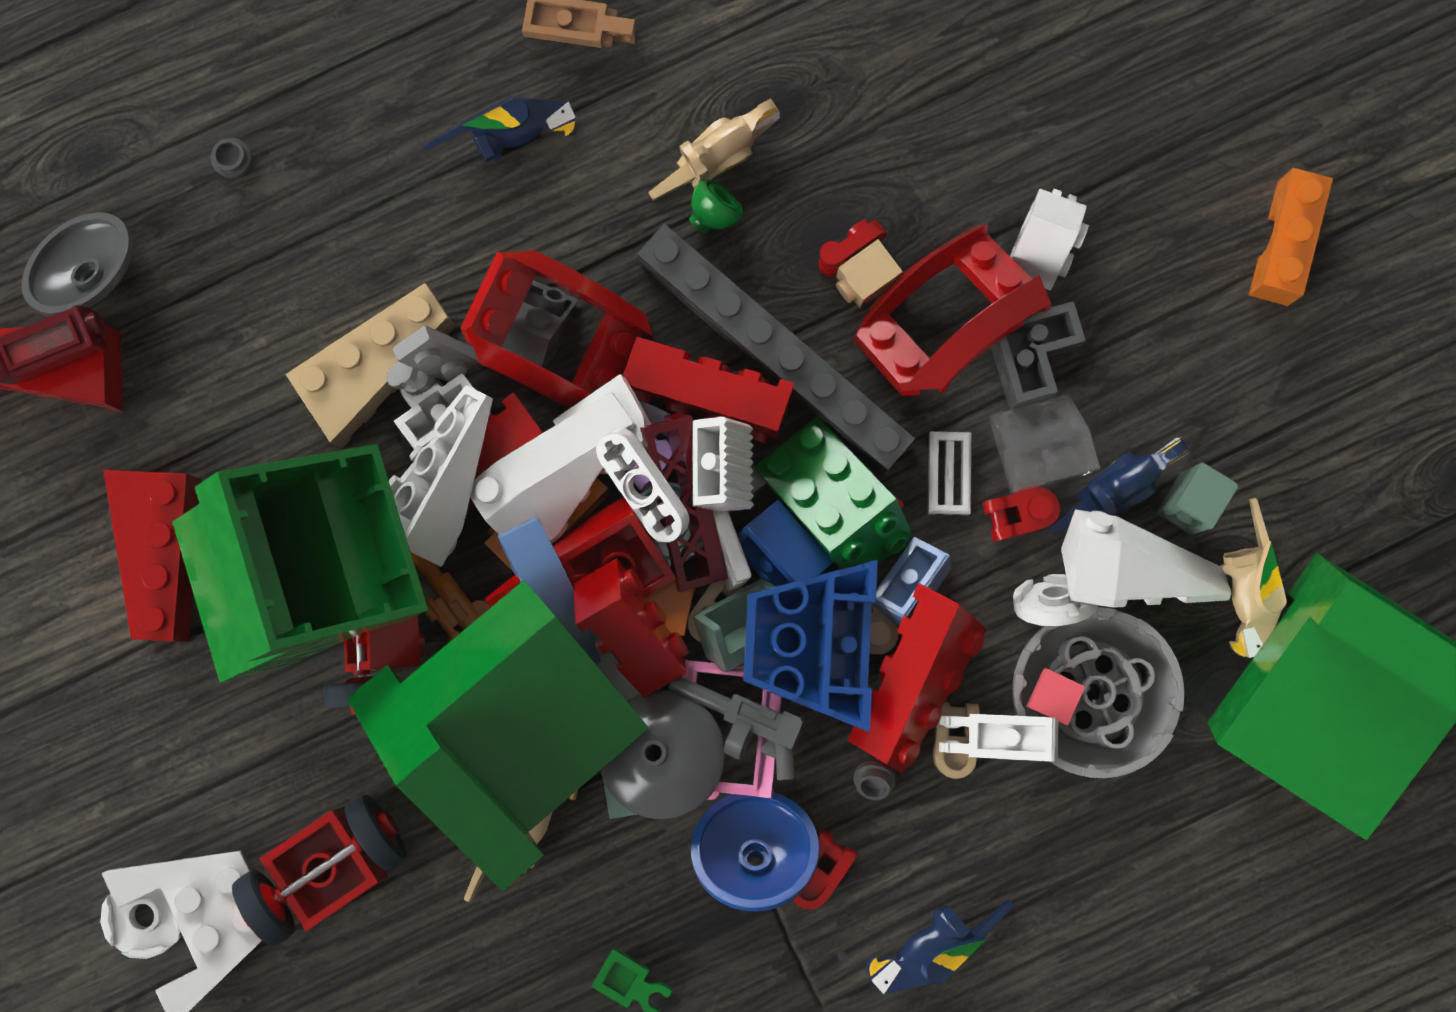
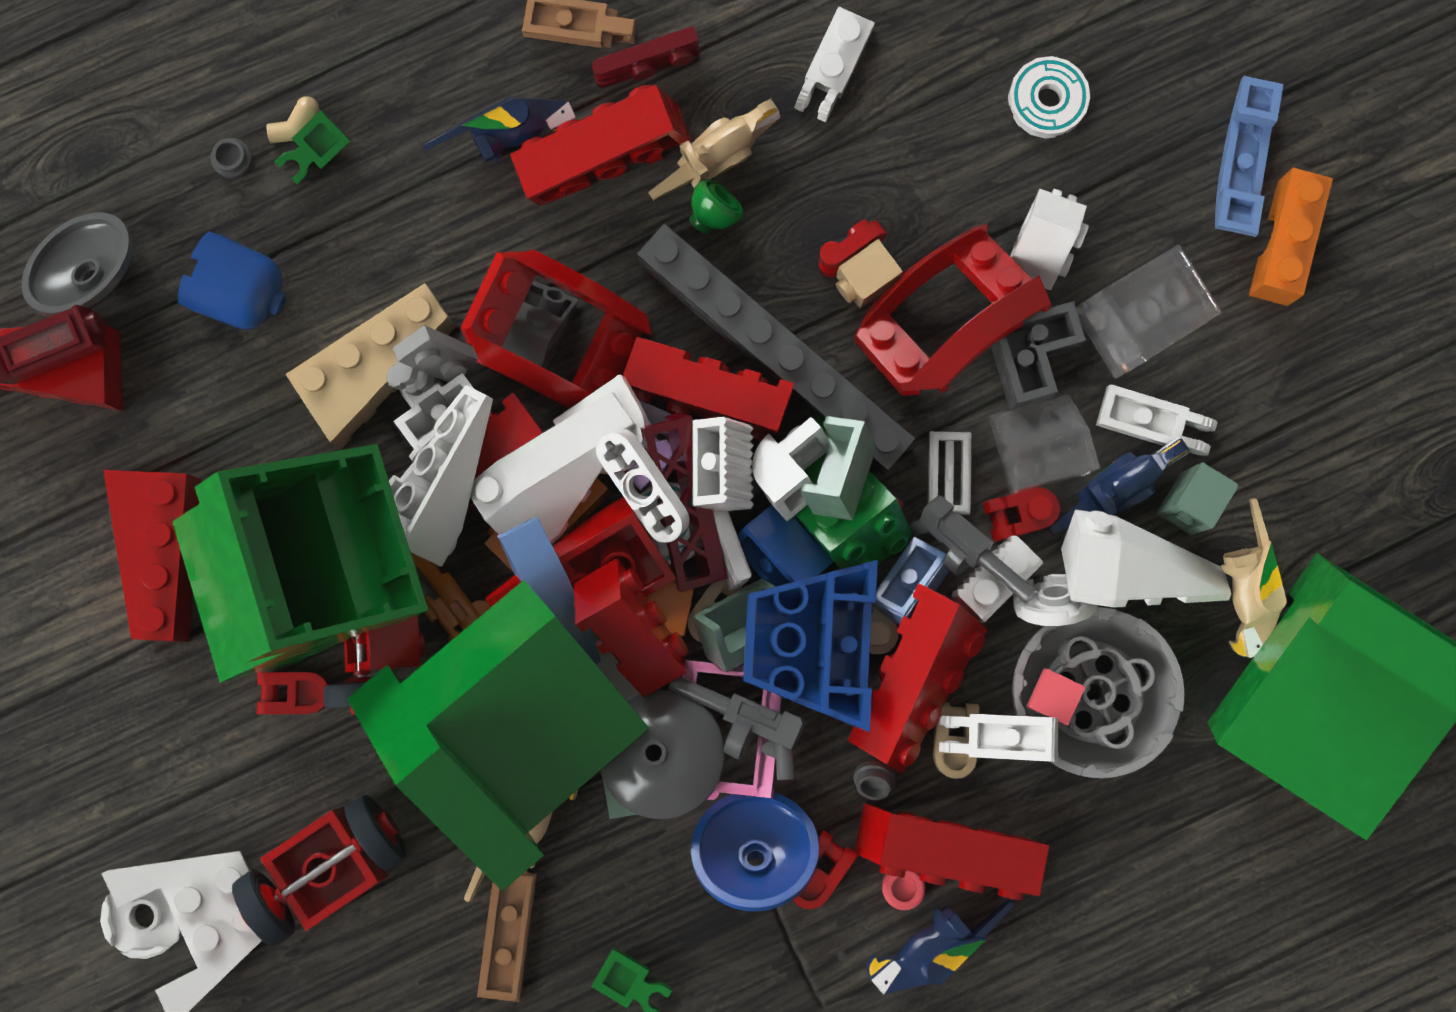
none -> blue cylinder [178,231,287,330]
none -> red plate [257,672,331,714]
none -> tan arm [267,96,320,144]
none -> green plate [275,110,350,184]
none -> medium nougat tile [477,871,537,1002]
none -> red wedge [510,84,693,206]
none -> dark red hinge [592,26,699,88]
none -> white brick [752,417,830,521]
none -> white hinge [794,6,875,122]
none -> sand green panel [800,416,877,521]
none -> red wedge [854,803,1049,901]
none -> coral tile [882,871,925,910]
none -> dark grey piece [910,496,1037,604]
none -> white brick [952,536,1043,623]
none -> white tile [1008,56,1090,139]
none -> clear slope [1076,244,1222,379]
none -> white hinge [1096,385,1218,456]
none -> medium blue slope [1215,76,1284,237]

